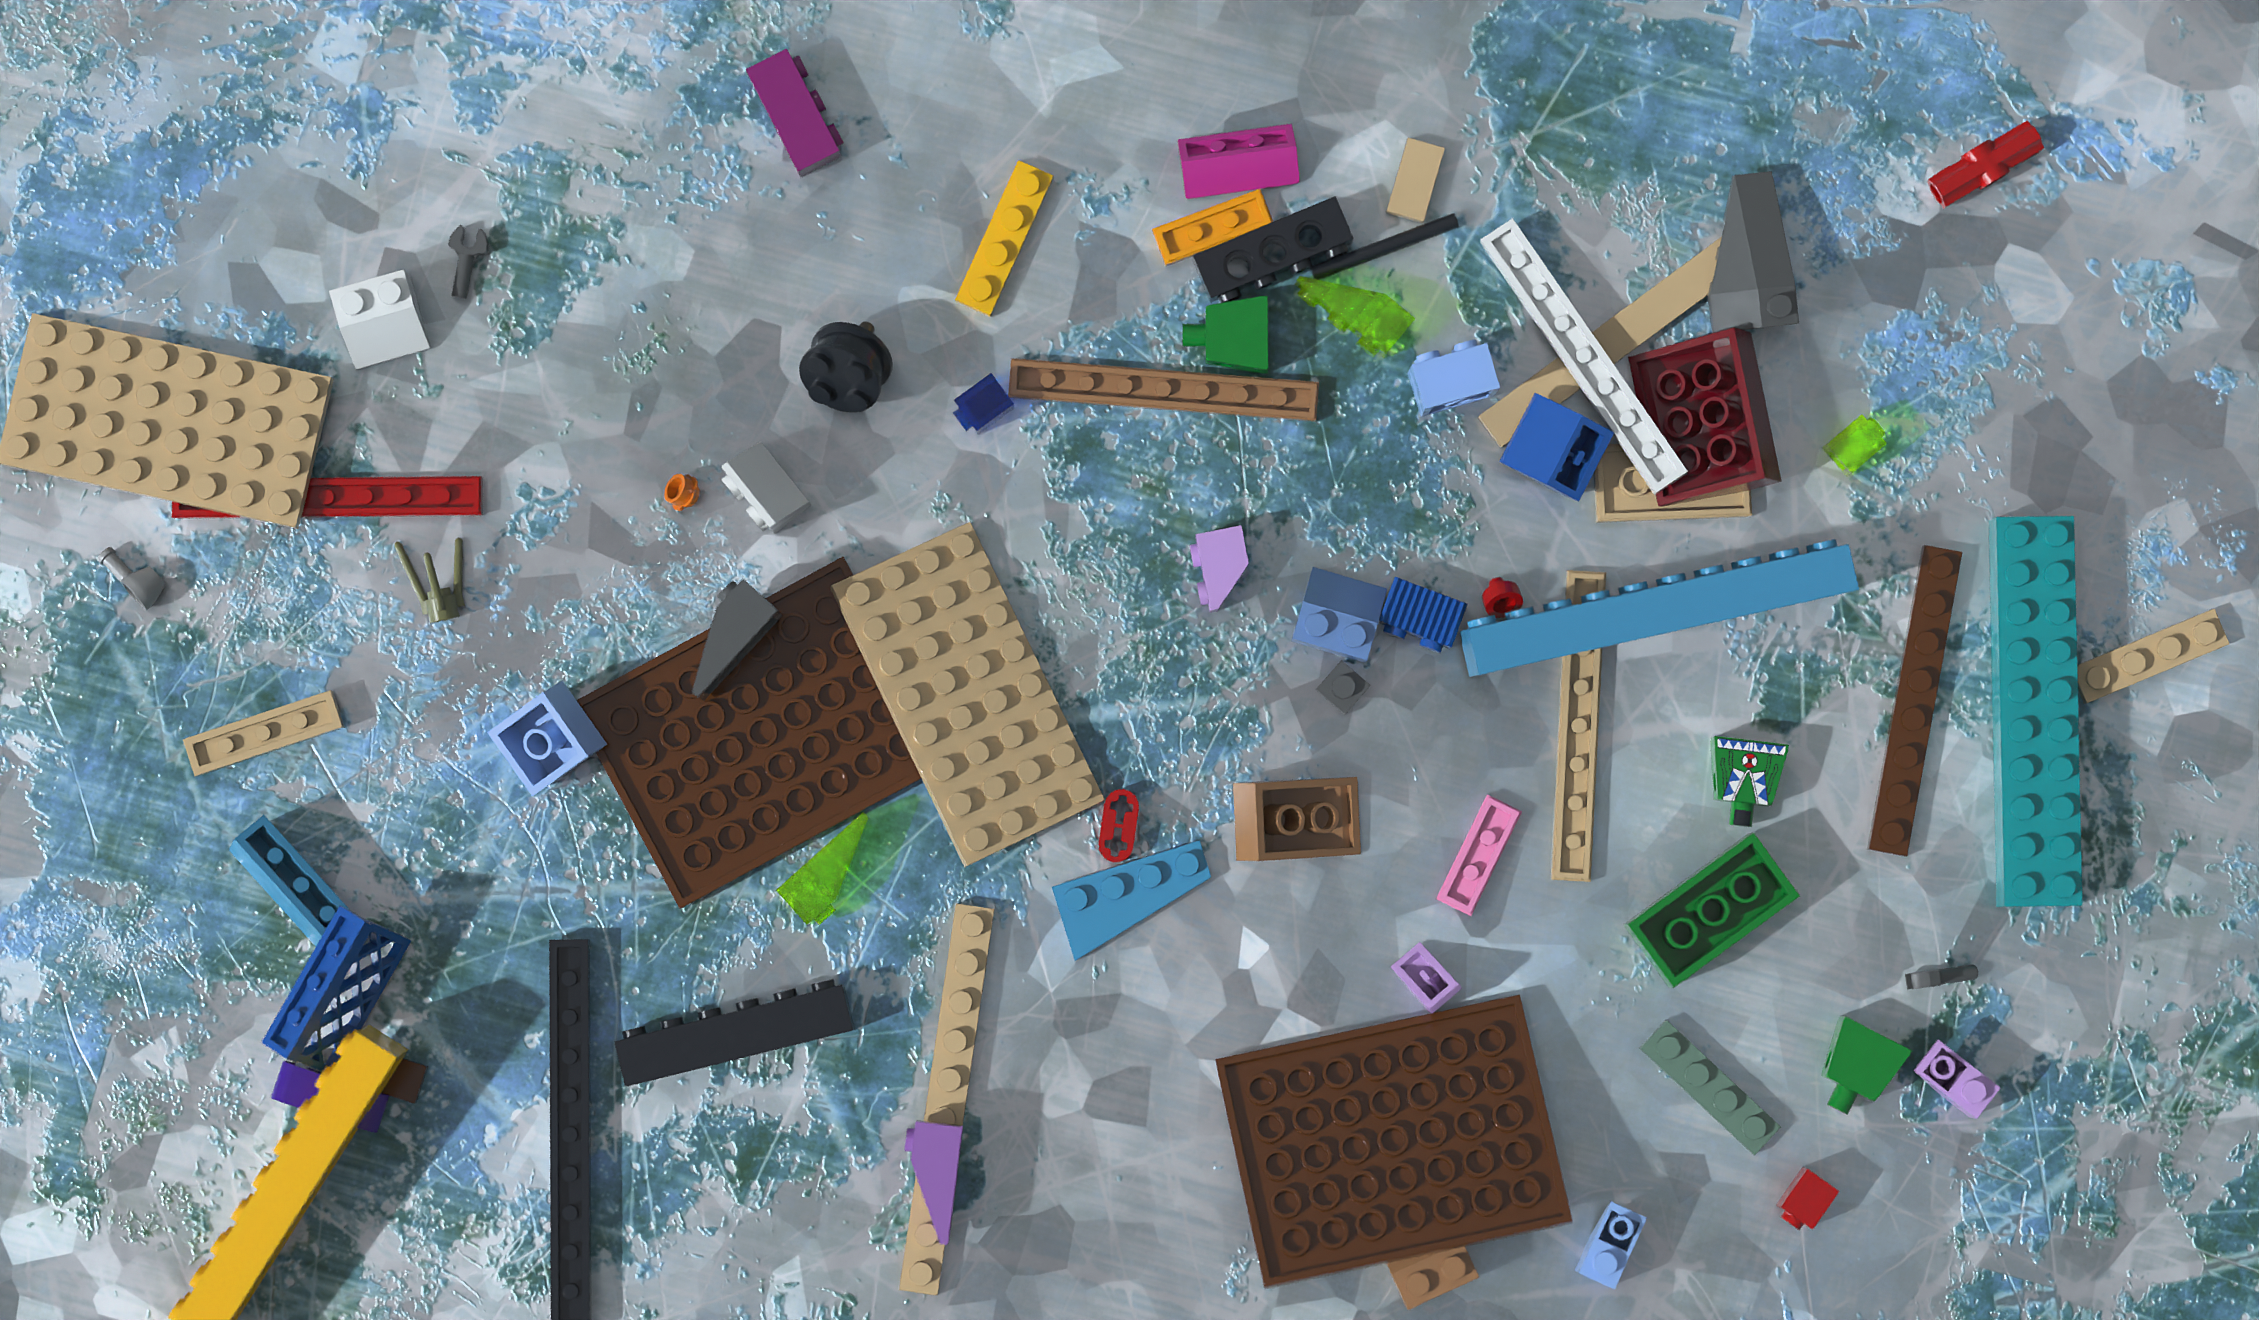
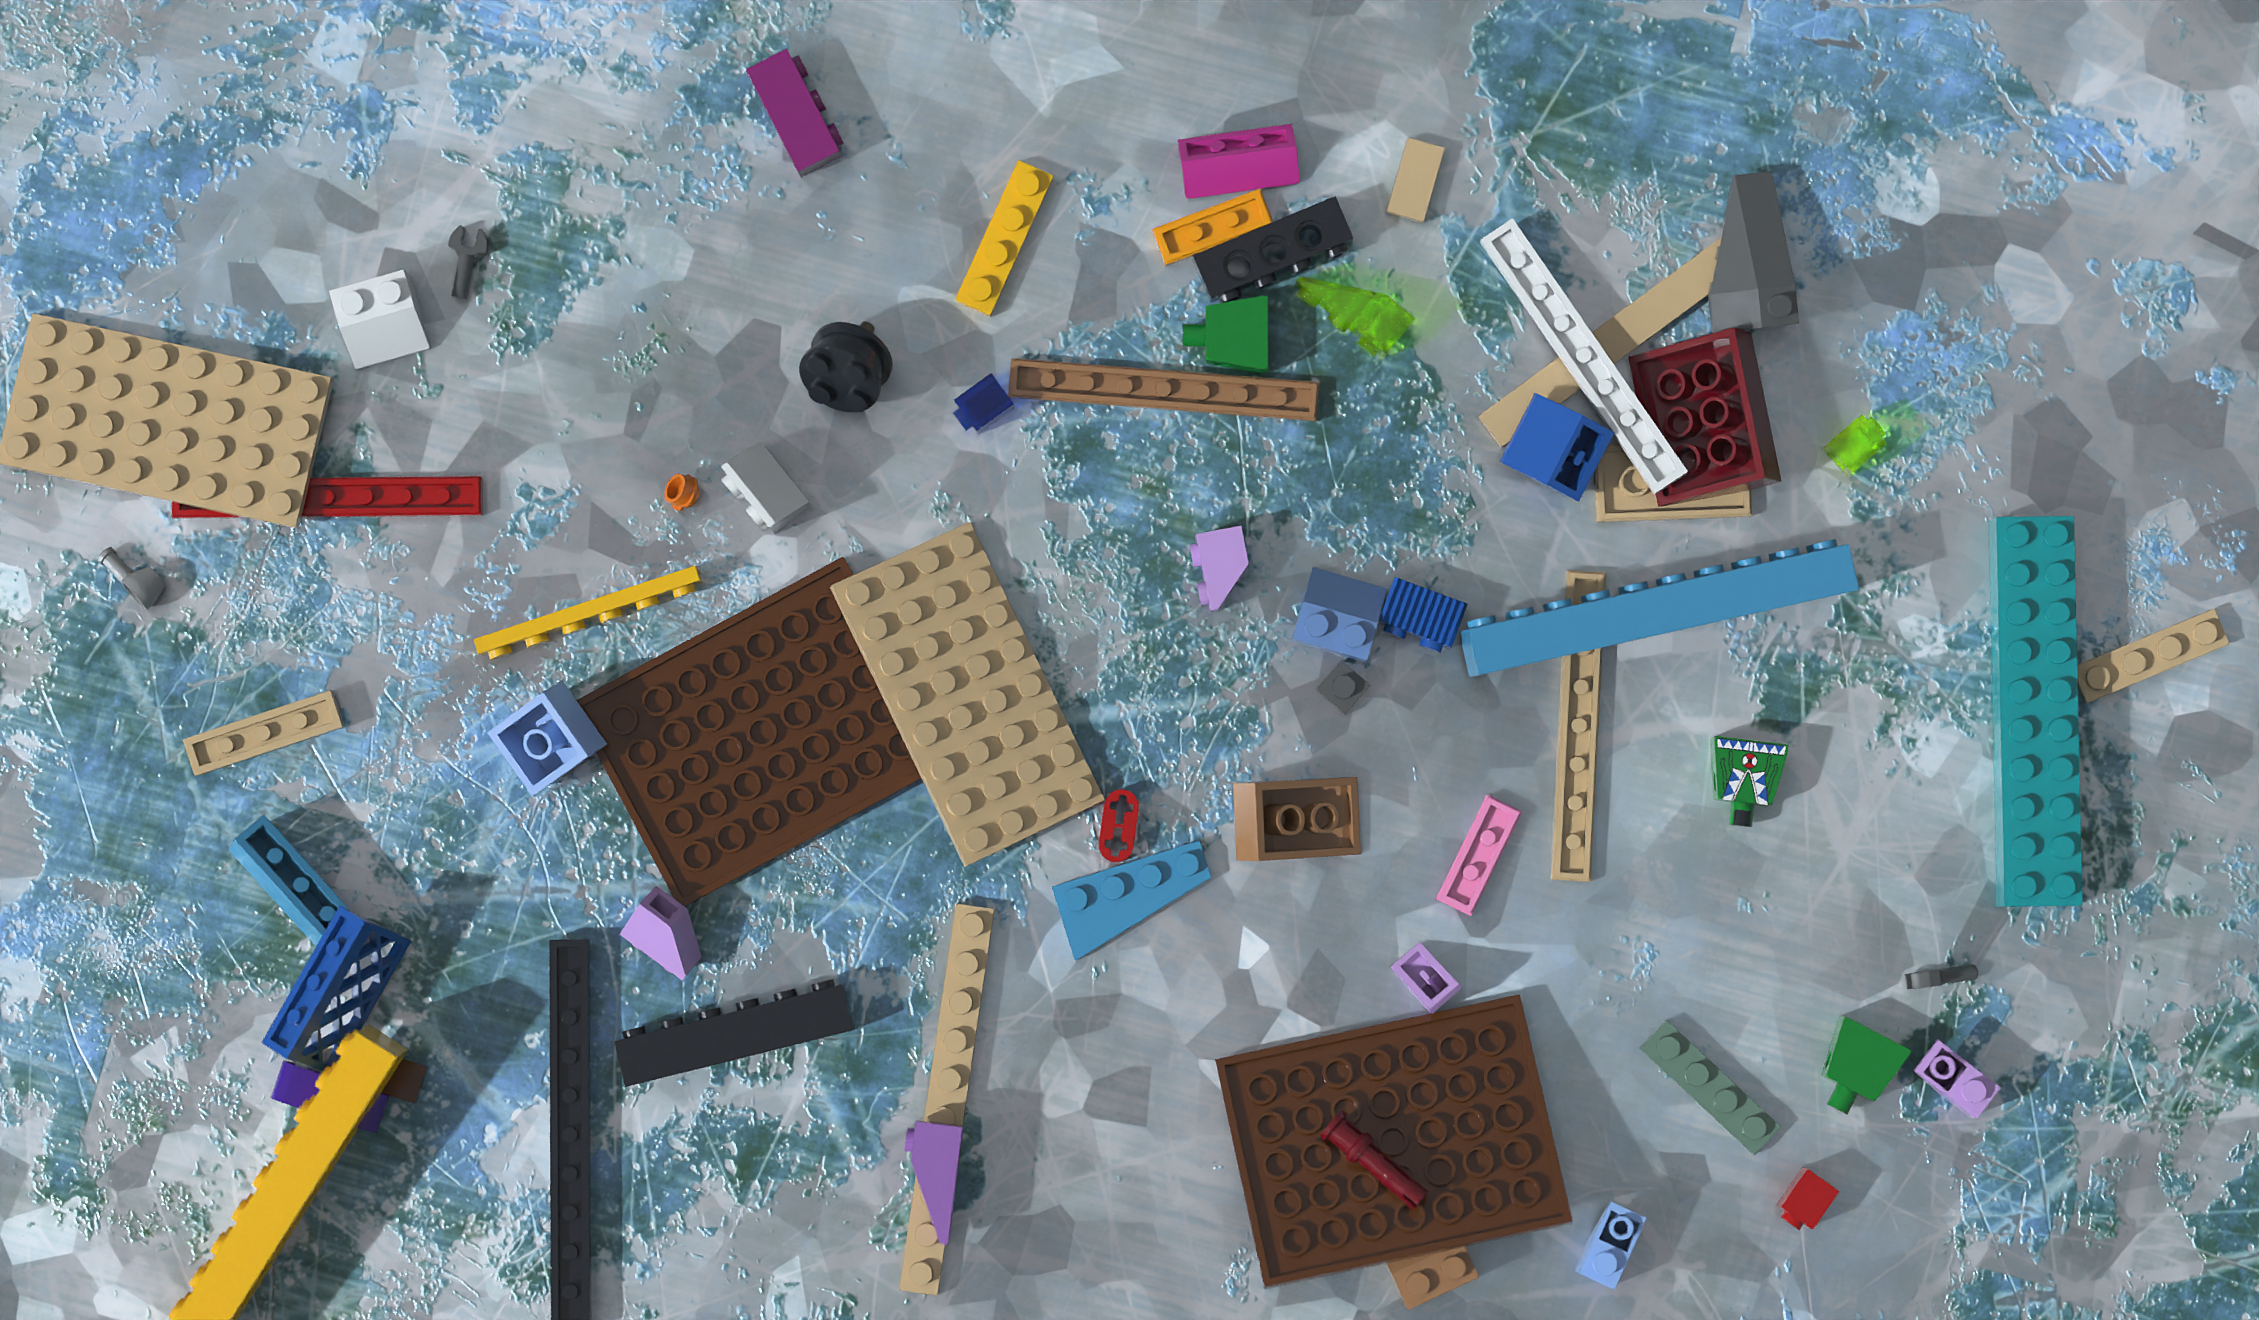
olive plant [394,538,465,623] -> none
dark grey slope [692,579,783,701] -> none
clear neon green slope [776,812,870,926] -> none
black bar [1310,213,1459,281] -> none
light blue brick [1408,339,1500,417] -> none
red tile [1482,577,1523,618] -> none
green brick [1623,833,1800,988] -> none
reddish brown plate [1867,545,1963,857] -> none
red piece [1927,120,2044,209] -> none
none -> yellow plate [473,566,703,660]
none -> lavender slope [620,886,702,980]
none -> dark red pin [1320,1110,1429,1211]

